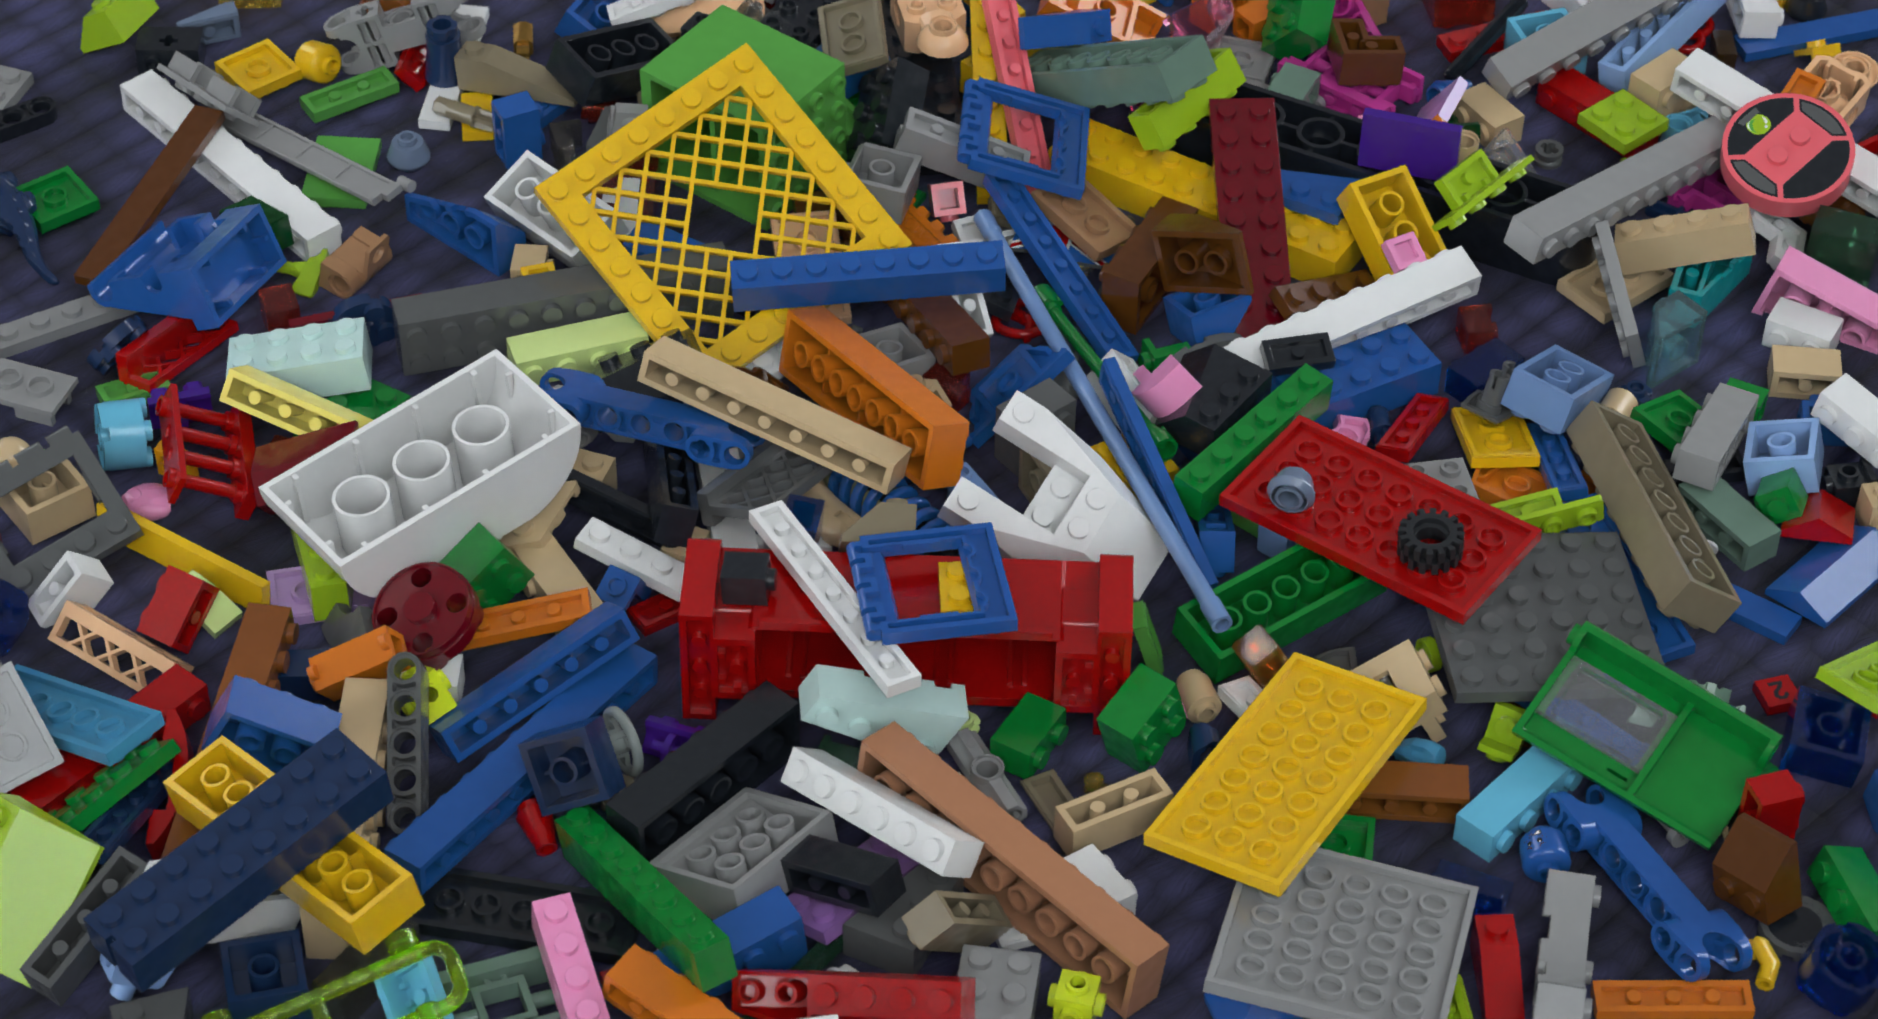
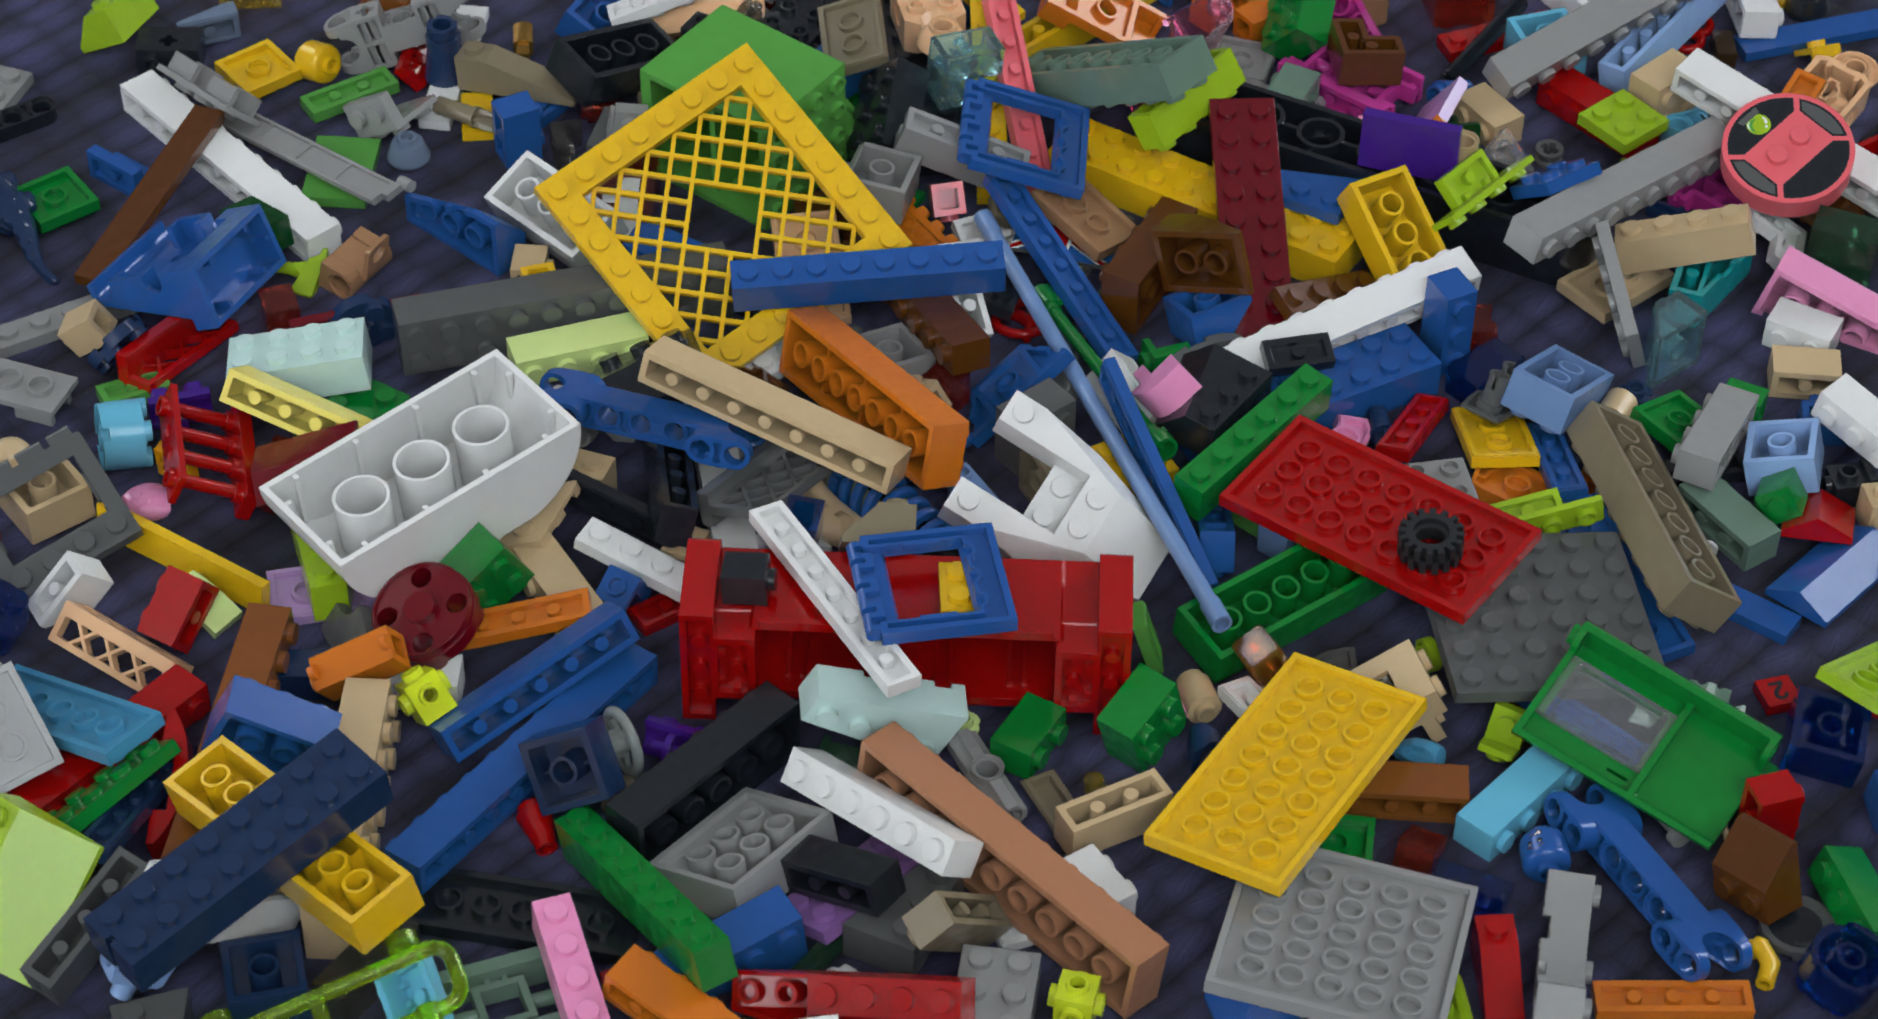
dark grey beam [387,652,429,836] -> none
blue slope [1018,9,1112,50] -> none
sand blue cone [1267,466,1315,513] -> none
bright pink plate [1381,231,1427,274] -> none
none -> tan brick [57,298,118,358]
none -> blue panel [86,144,149,196]
none -> light grey bracket [342,91,438,139]
none -> clear light blue brick [927,26,1005,111]
none -> clear red bracket [1392,825,1448,875]
none -> blue brick [1420,267,1478,376]
none -> blue plate [1509,158,1602,200]

